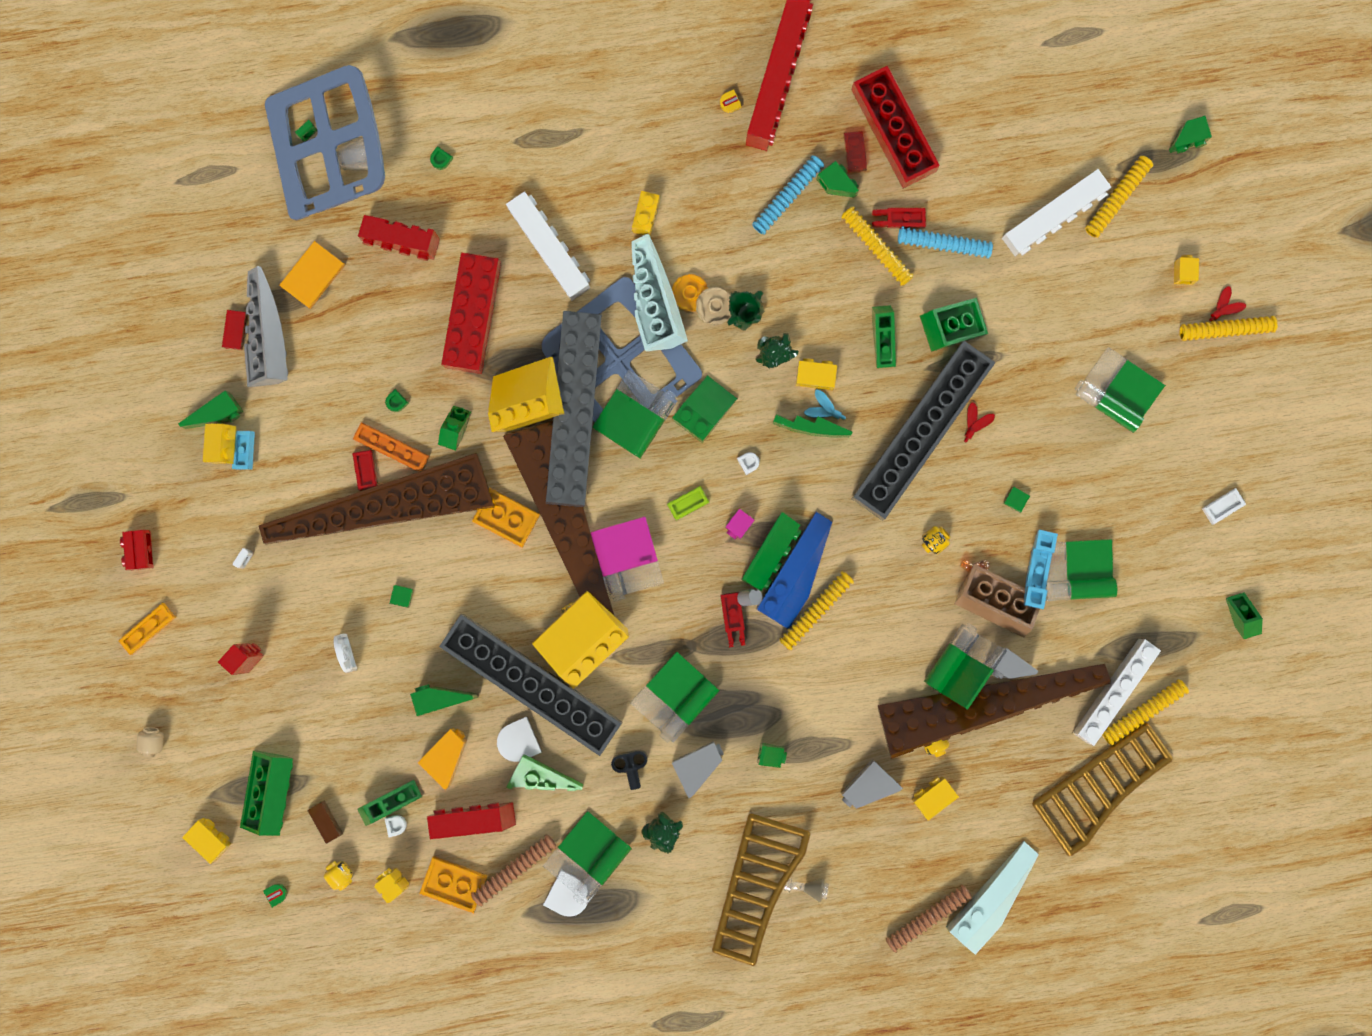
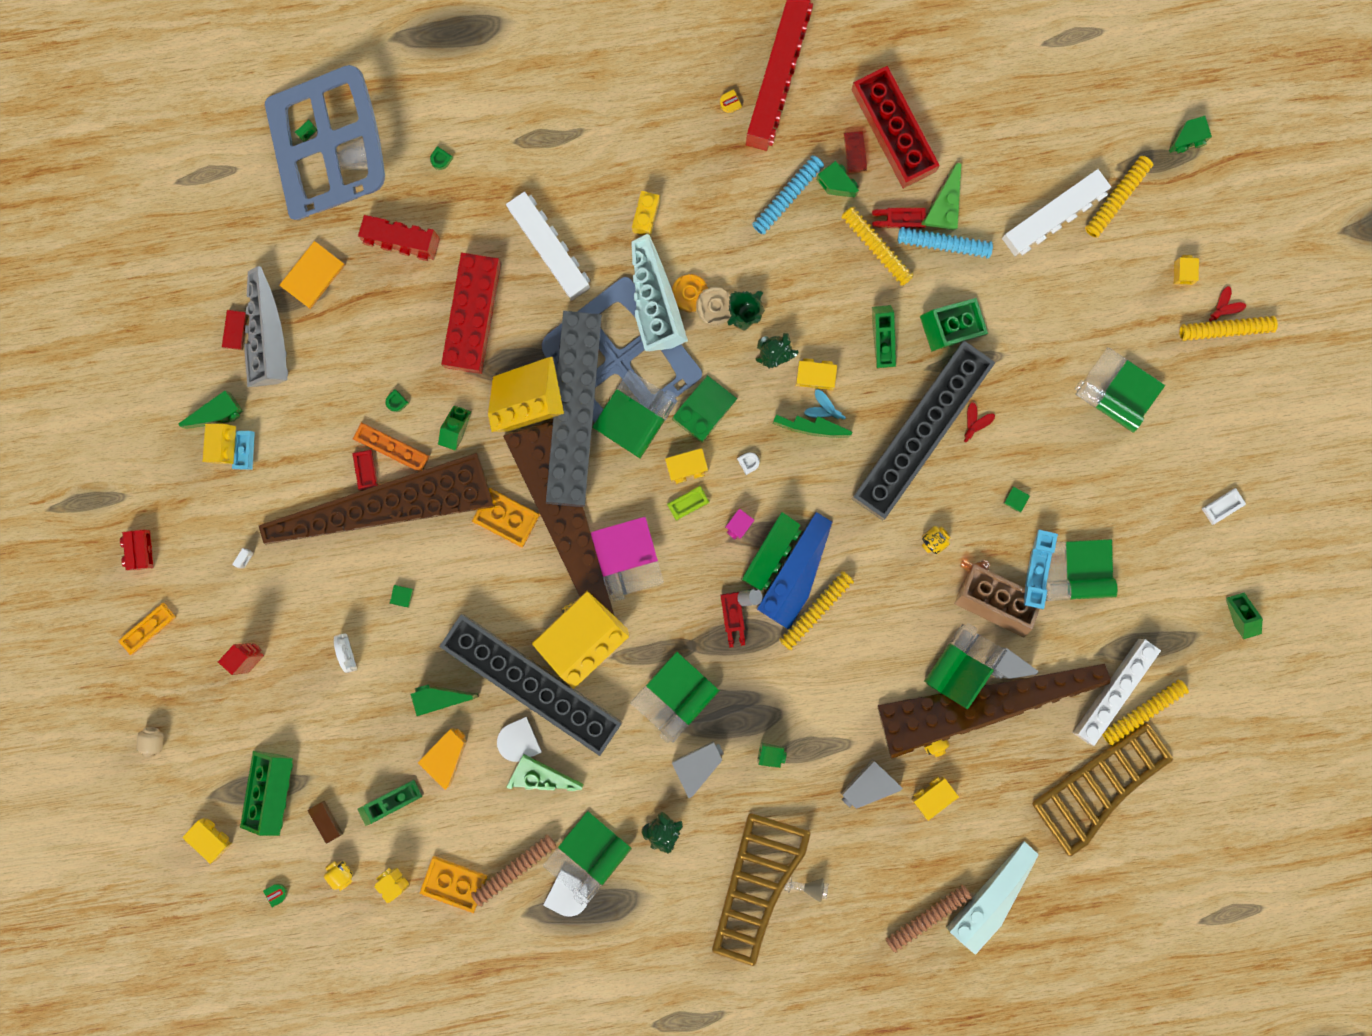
white tile [384,815,407,837] -> none
red wedge [427,802,516,840] -> none
black beam [611,749,648,790] -> none
none -> yellow brick [665,448,708,484]
none -> bright green wing [921,163,961,230]

